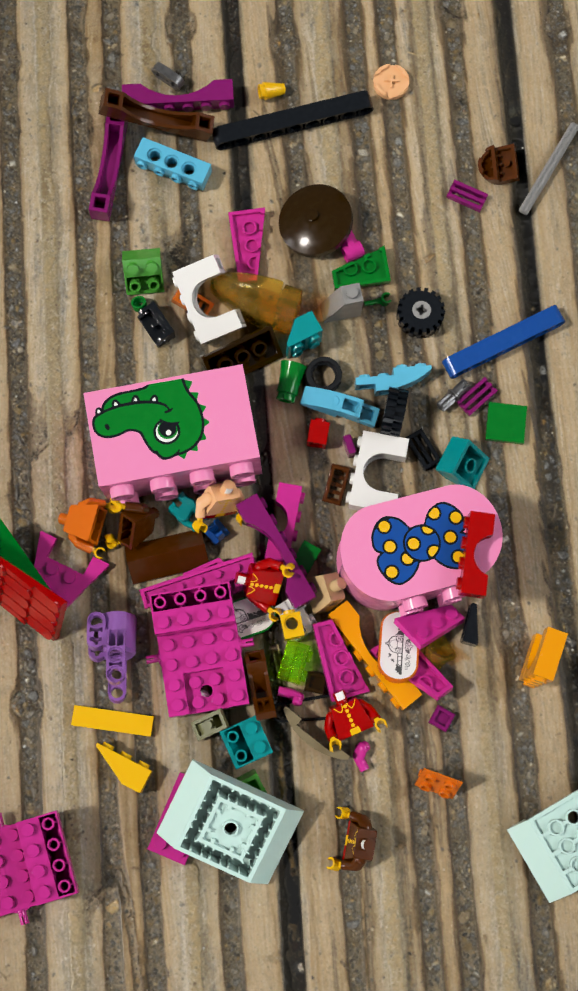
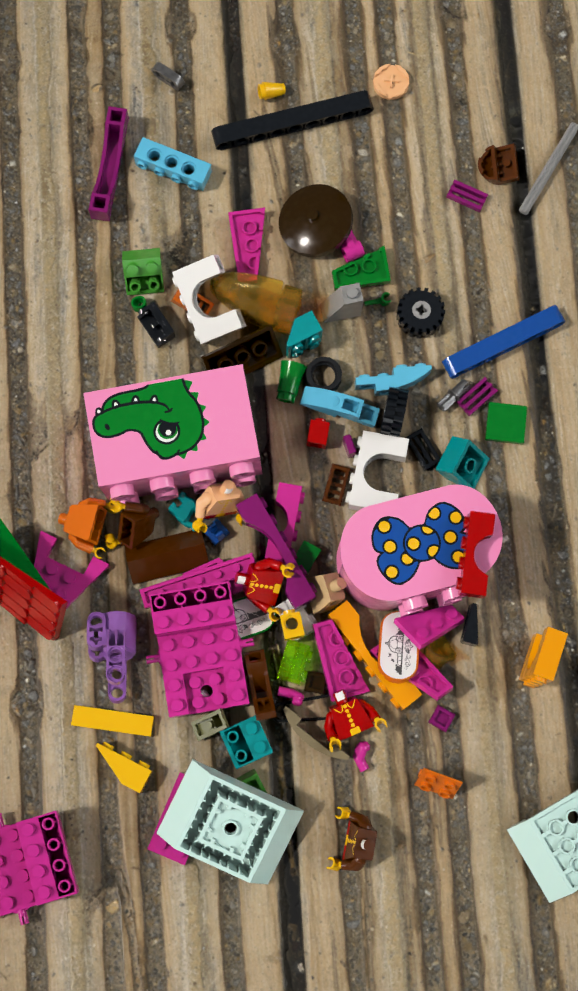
reddish brown arch [98,88,215,142] -> none
magenta arch [122,79,234,112] -> none

